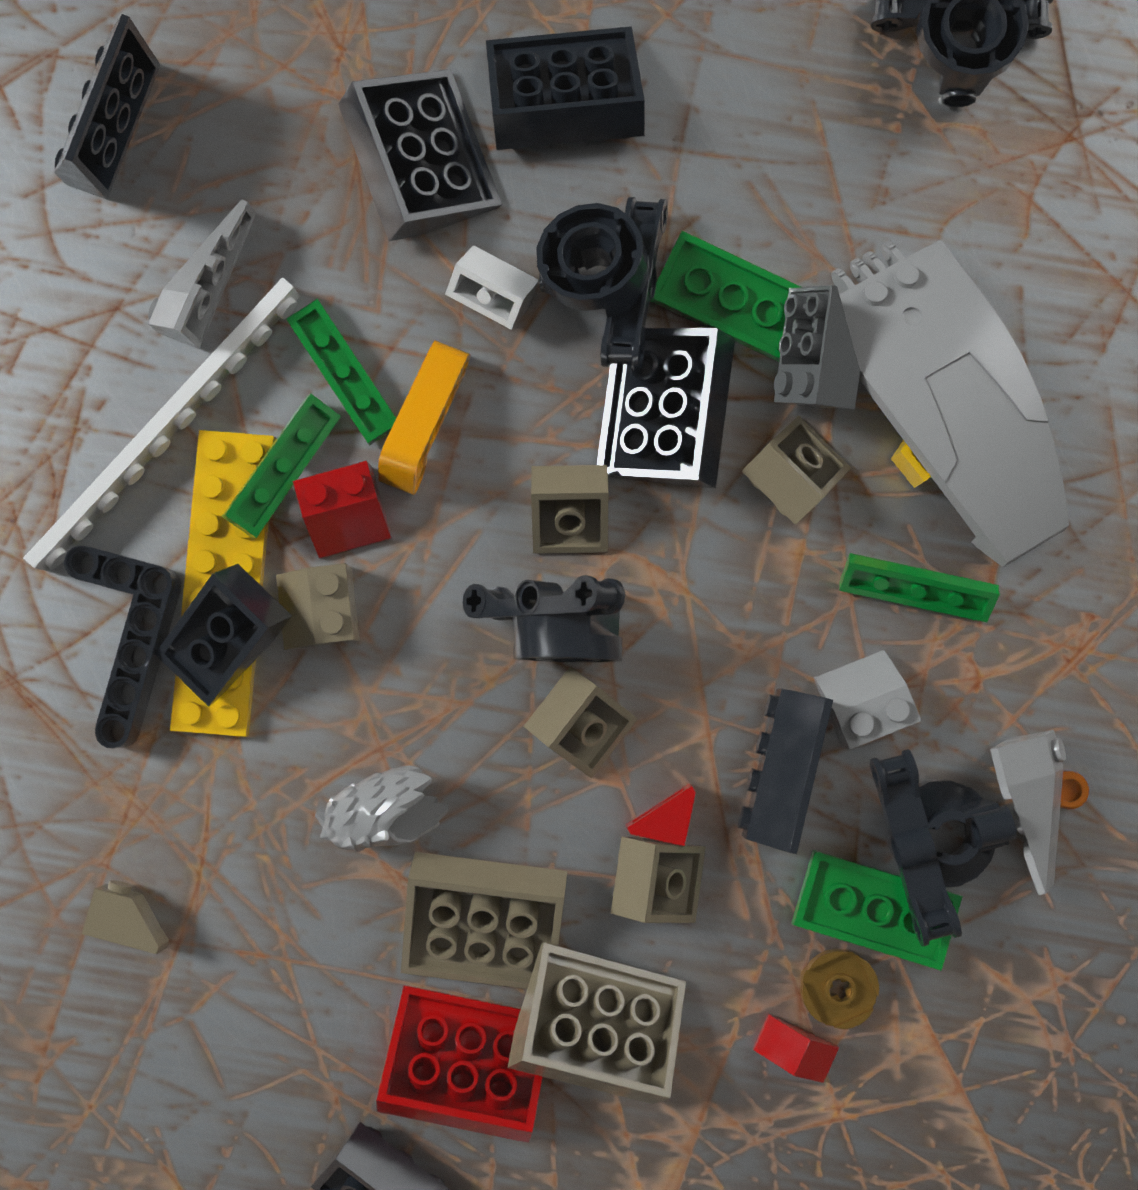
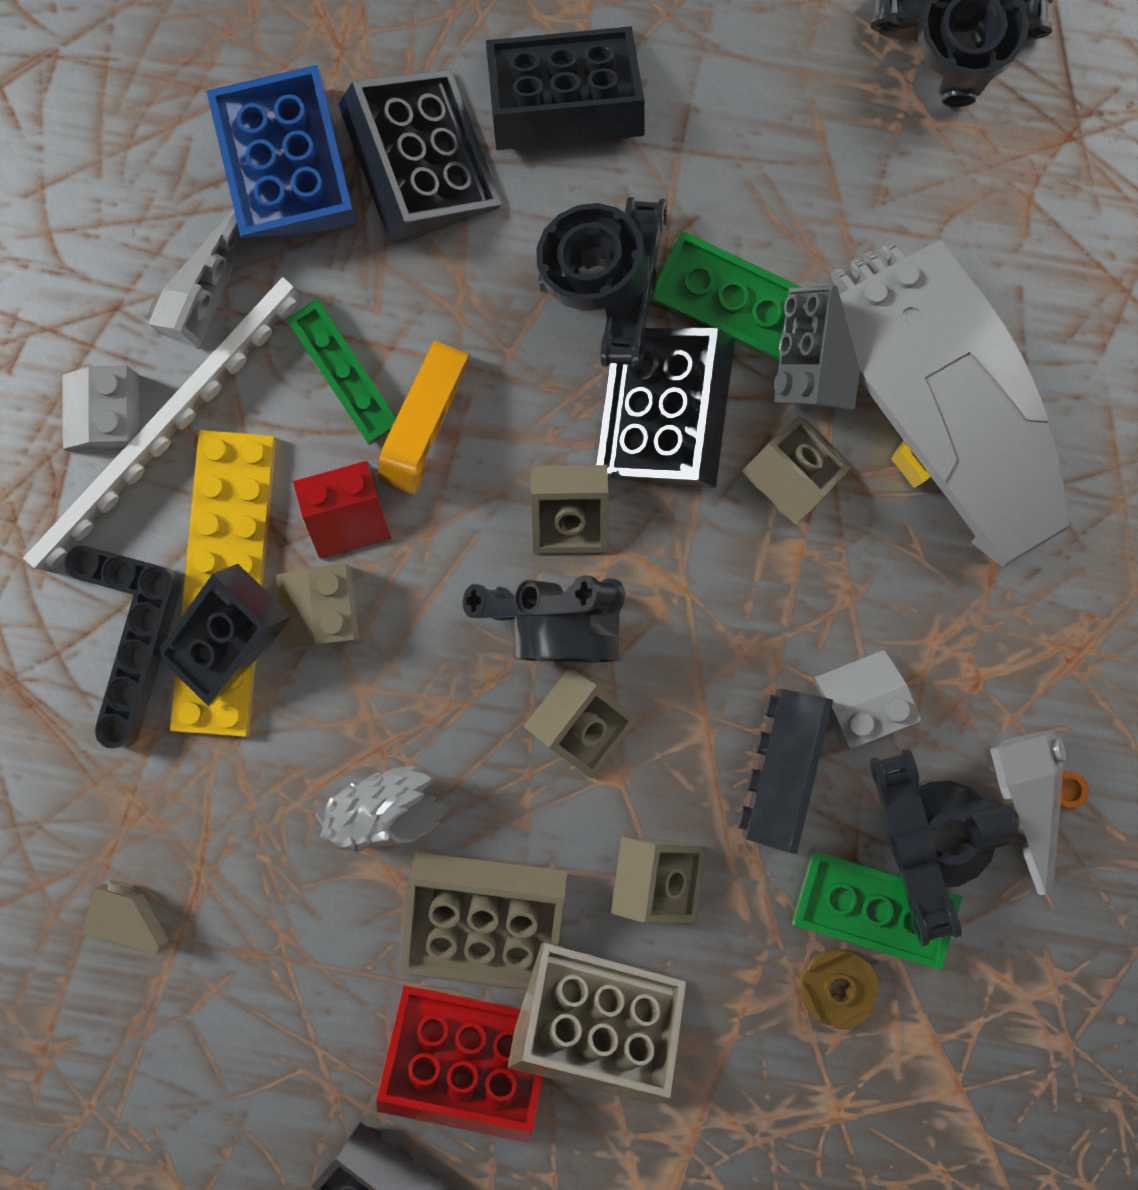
black slope [54,14,160,200] -> none
green plate [222,393,341,539] -> none
white brick [445,245,539,330] -> none
red slope [626,784,696,846] -> none
red slope [753,1013,839,1083] -> none
green plate [839,553,1000,623] -> none
none -> light grey slope [63,365,140,450]
none -> blue slope [206,65,358,238]

